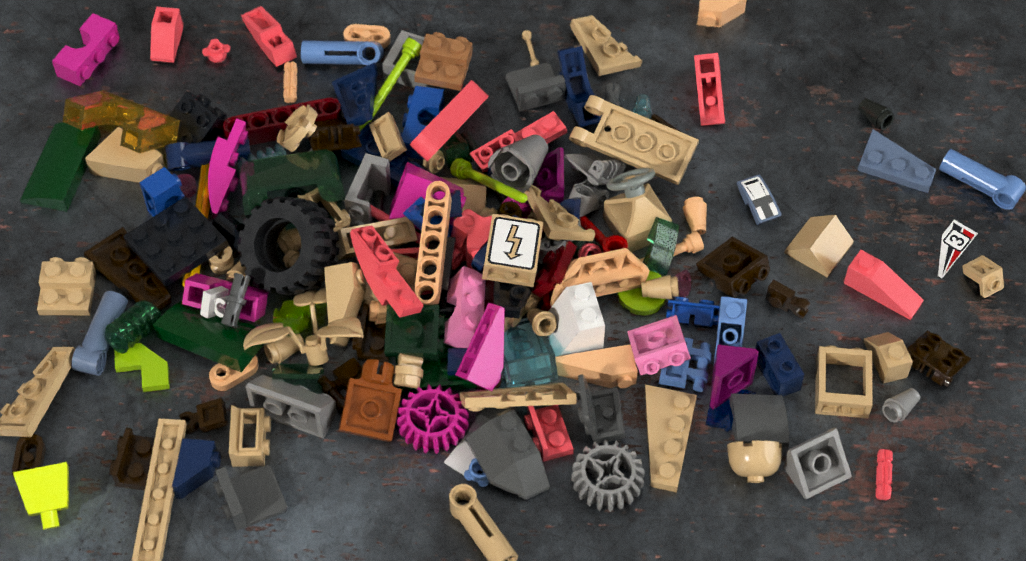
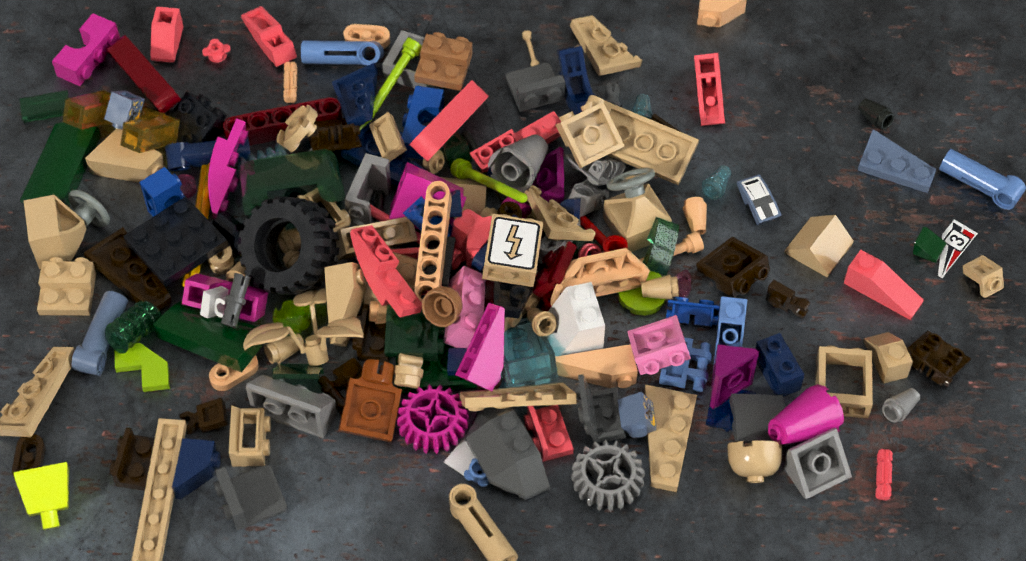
none -> clear green tile [19,90,71,122]
none -> tan piece [24,190,110,269]
none -> sand blue brick [104,90,145,130]
none -> dark red beam [107,35,181,115]
none -> medium nougat helmet [422,286,463,327]
none -> tan plate [556,101,624,168]
none -> sand blue brick [618,392,657,438]
none -> clear light blue cone [702,165,731,200]
none -> dark pink cone [768,384,844,445]
none -> dark green slope [913,226,947,263]

